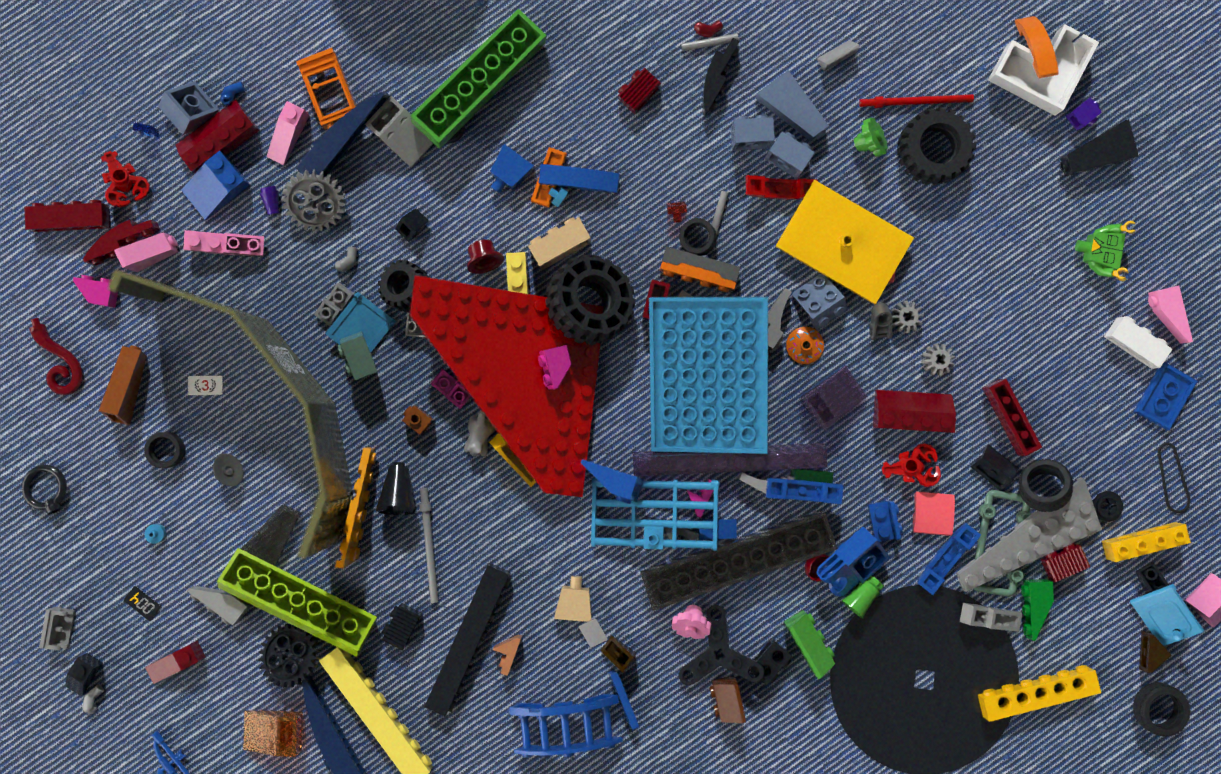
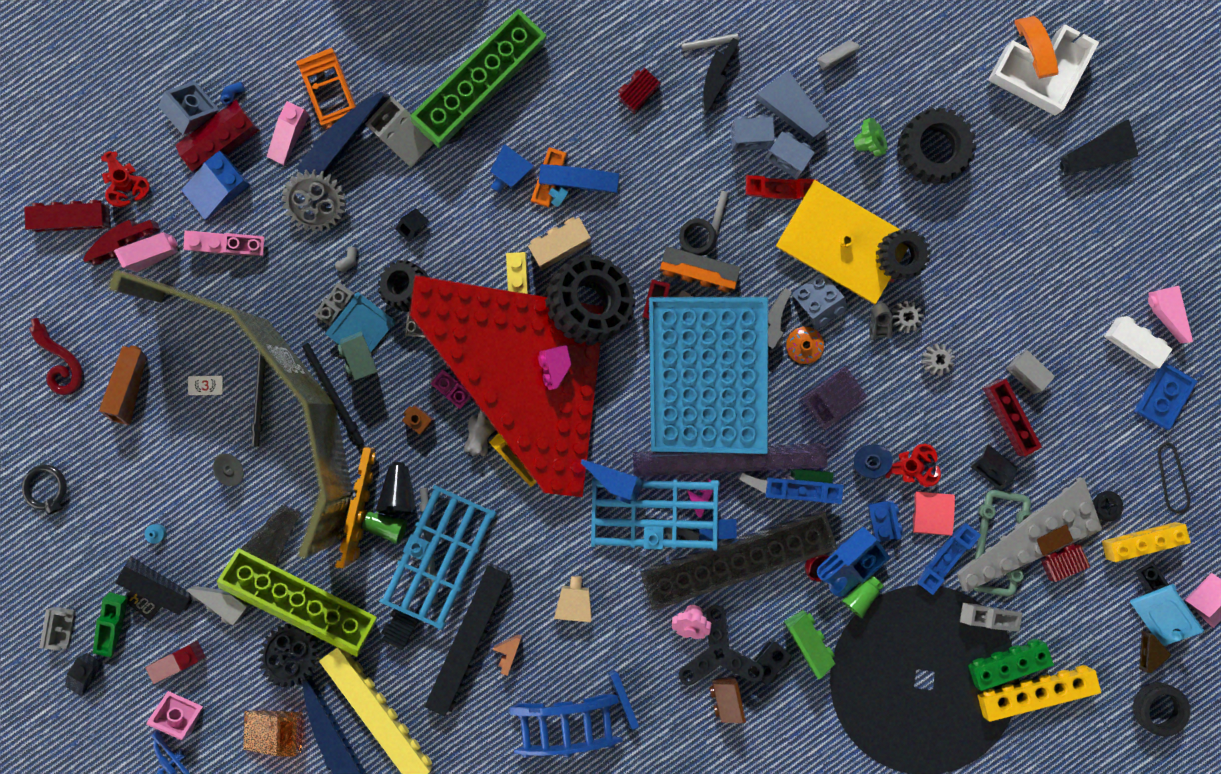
dark pink slope [73,275,118,308] -> none
light grey arm [82,685,104,714] -> none
clear blue tile [132,123,160,137] -> none
black tyre [144,432,185,468] -> none
dark purple cone [259,186,279,215] -> none
dark red piece [467,239,504,274] -> none
white sticker [579,619,608,647] -> none
dark brown slope [600,635,636,674] -> none
clear red tile [666,202,687,223] -> none
dark red arm [694,20,723,38] -> none
red bar [859,94,974,108] -> none
dark red slope [873,390,956,433] -> none
black tyre [1019,459,1073,512] -> none
green slope [1021,579,1054,641] -> none
dark purple brick [1065,98,1102,131] -> none
bright green torso [1075,221,1136,281] -> none
none -> green slope [93,592,128,658]
none -> black slope [115,556,192,615]
none -> bright pink slope [147,691,203,740]
none -> black bar [251,350,266,447]
none -> black bar [302,343,365,446]
none -> bright green plant [362,512,407,545]
none -> dark azure door [379,485,497,630]
none -> dark blue dish [854,444,893,479]
none -> black tyre [876,229,931,280]
none -> green brick [968,639,1054,691]
none -> light grey hinge [1006,350,1055,394]
none -> reddish brown sticker [1037,524,1073,556]

